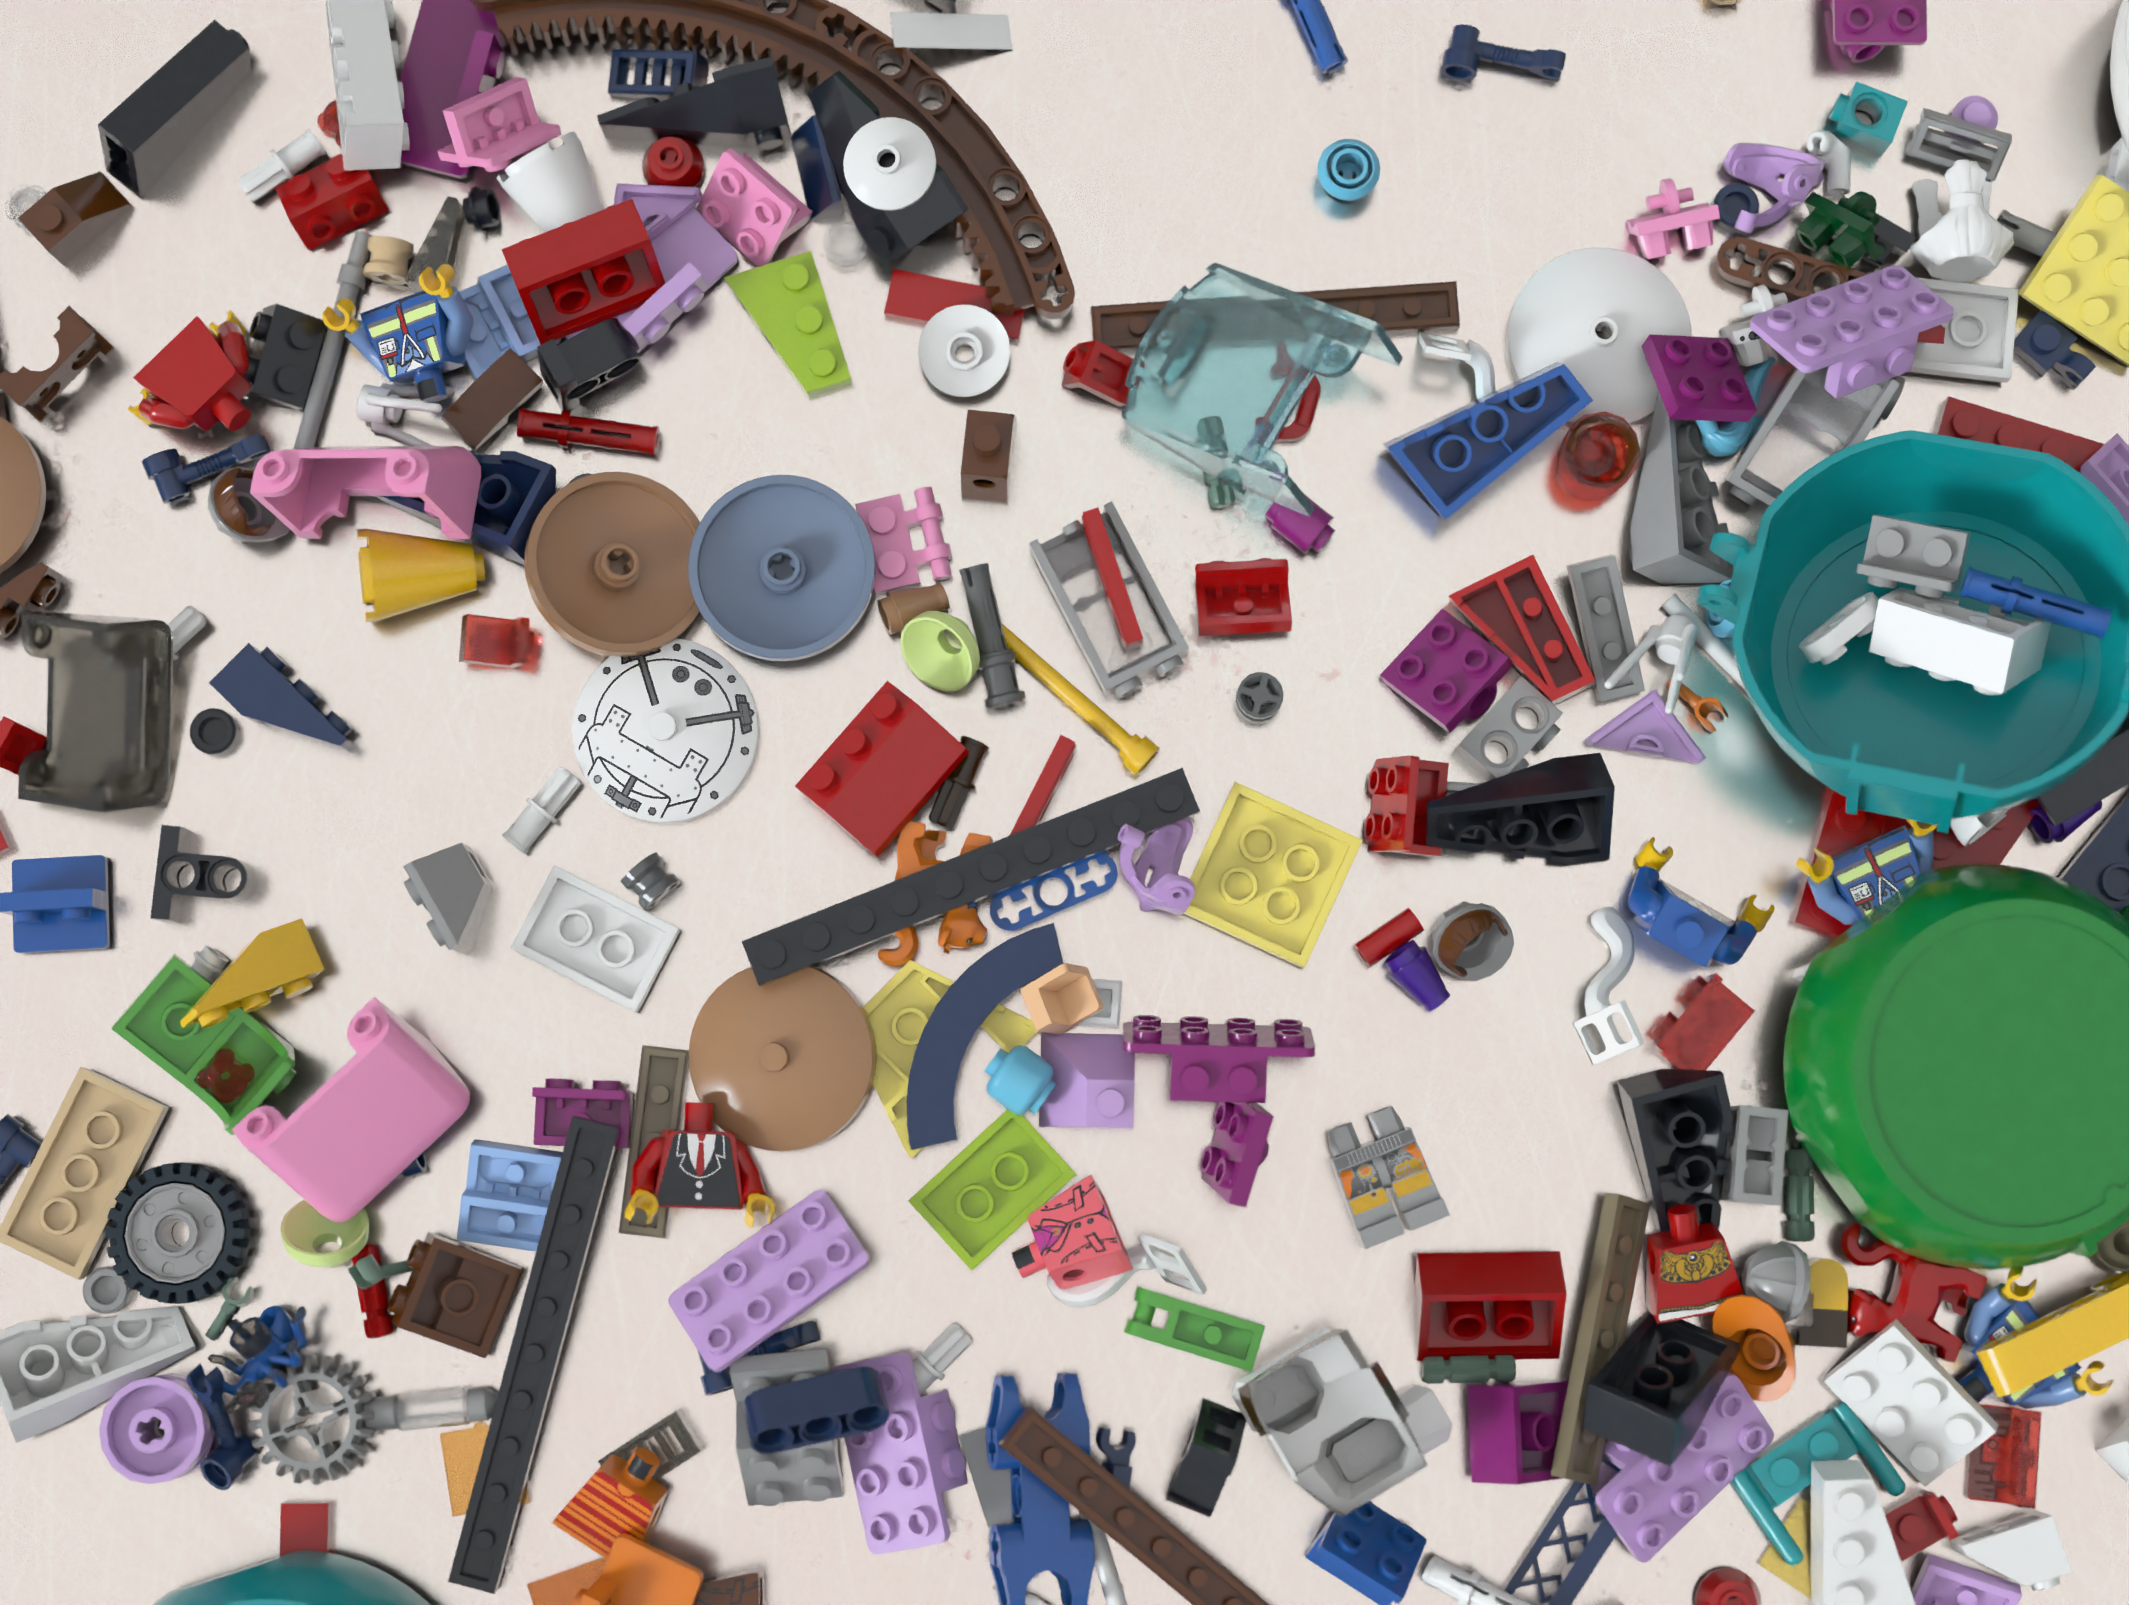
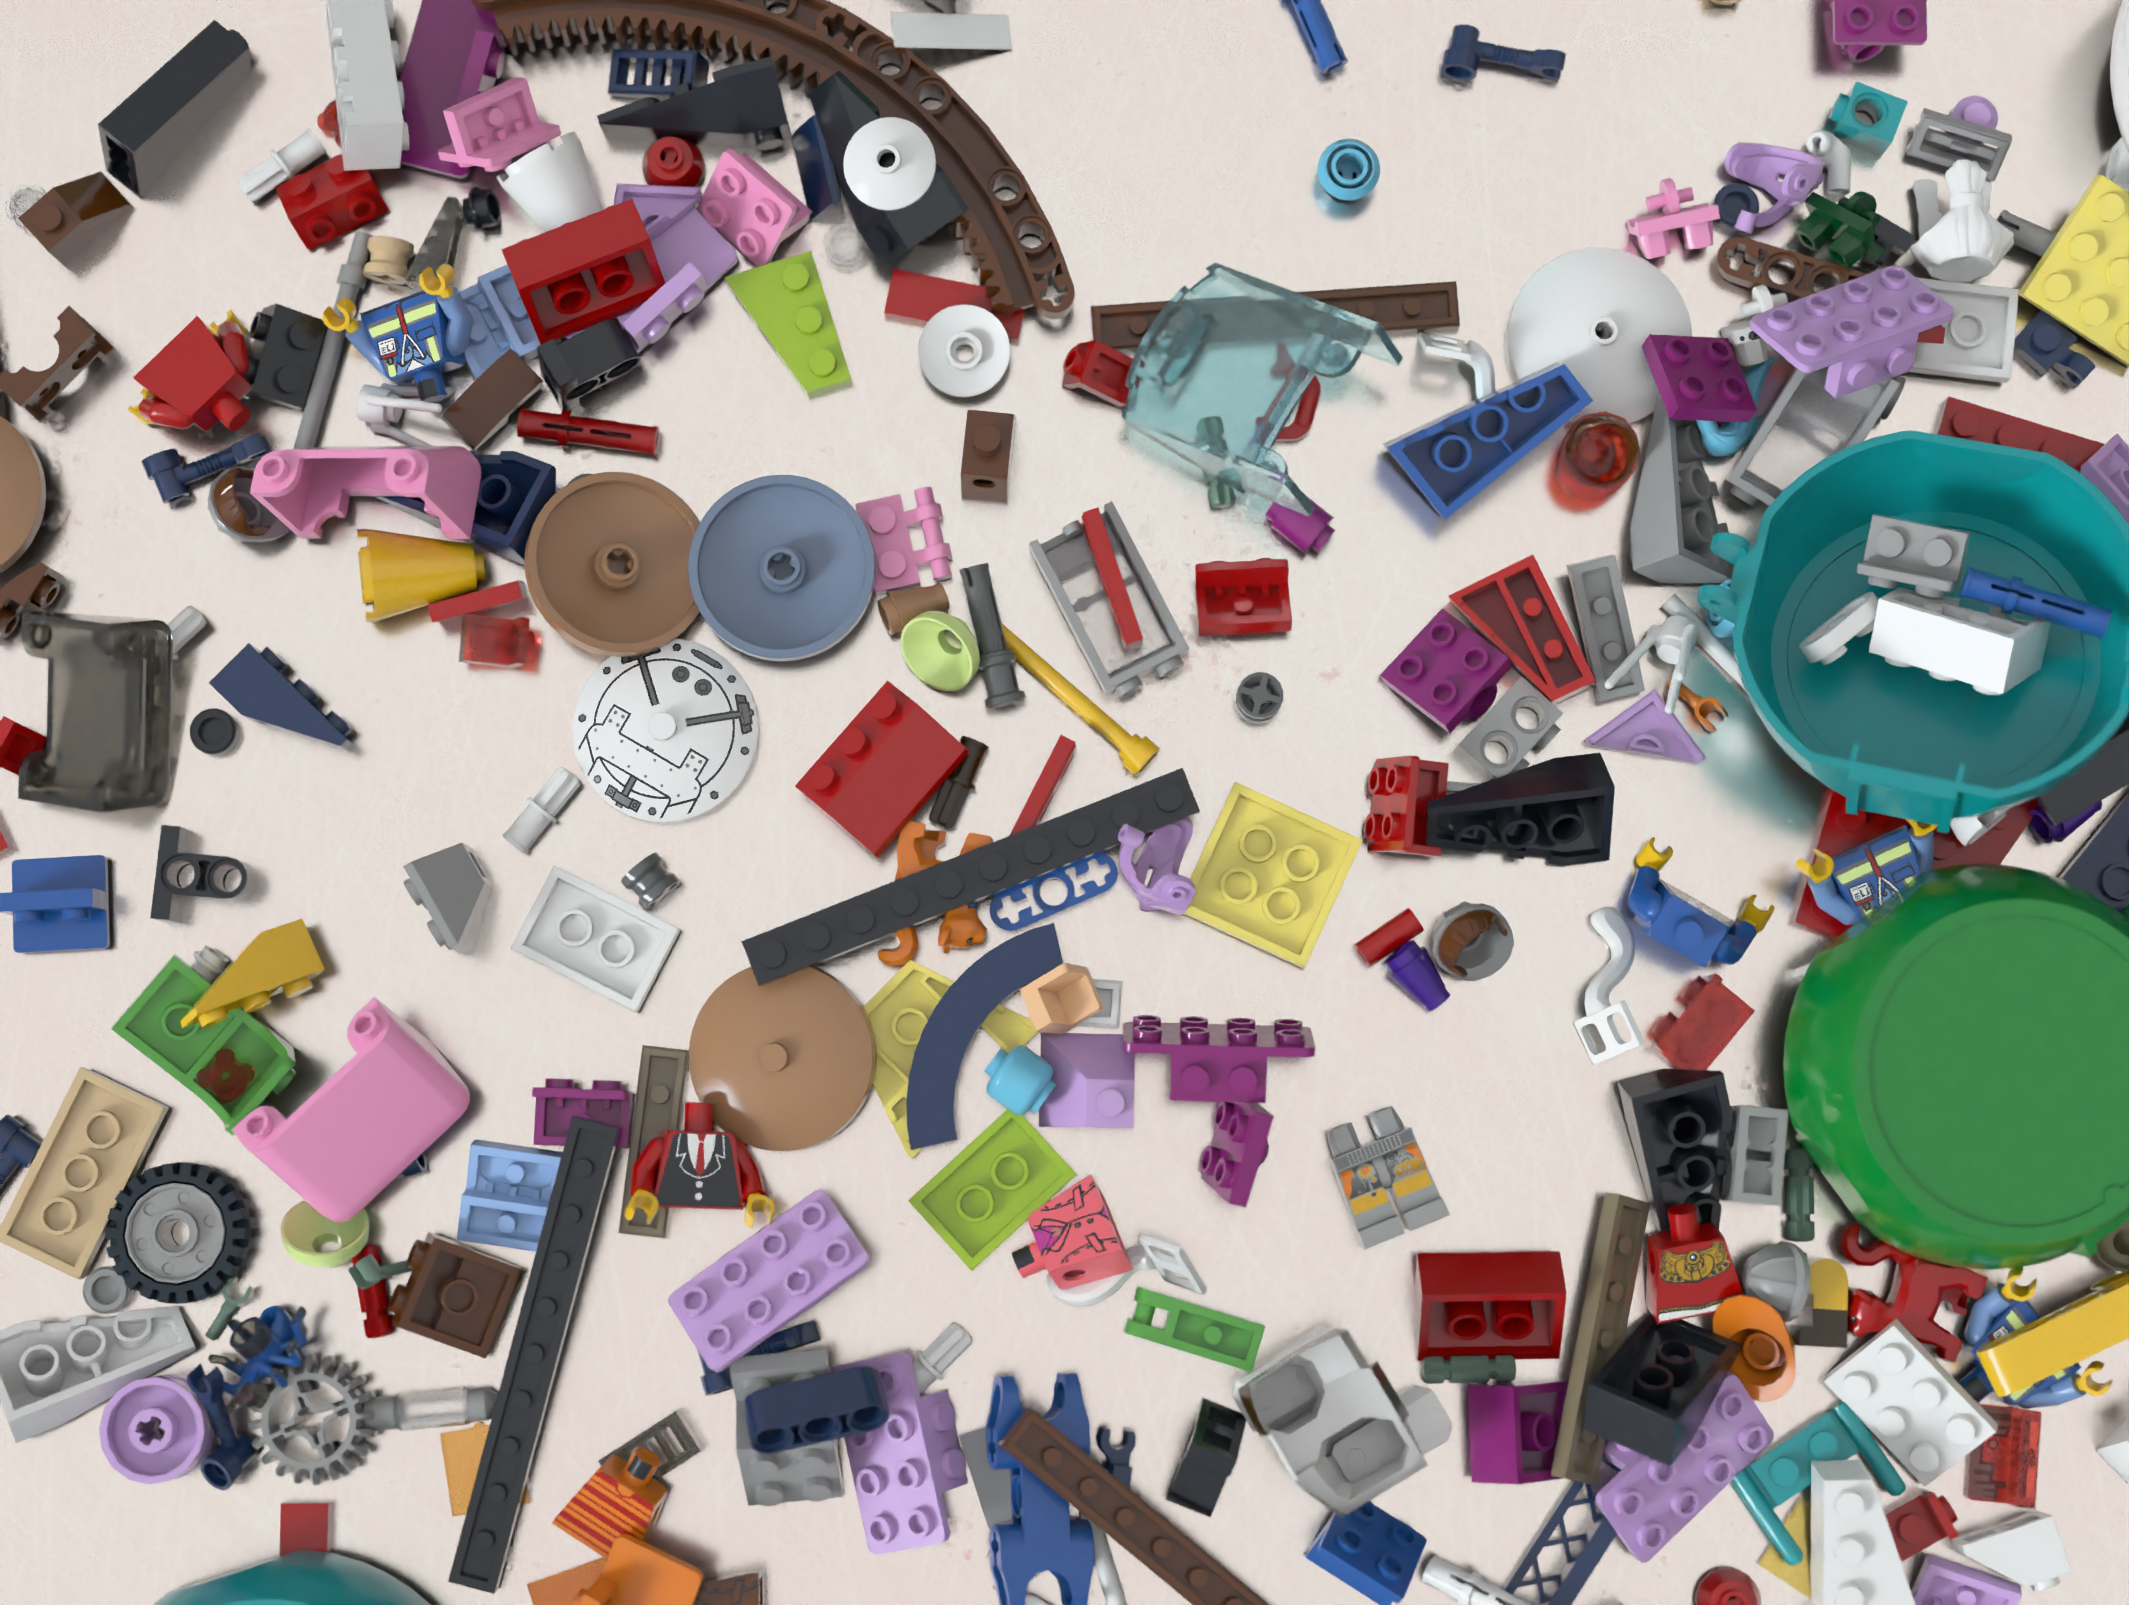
none -> red tile [427,580,528,623]

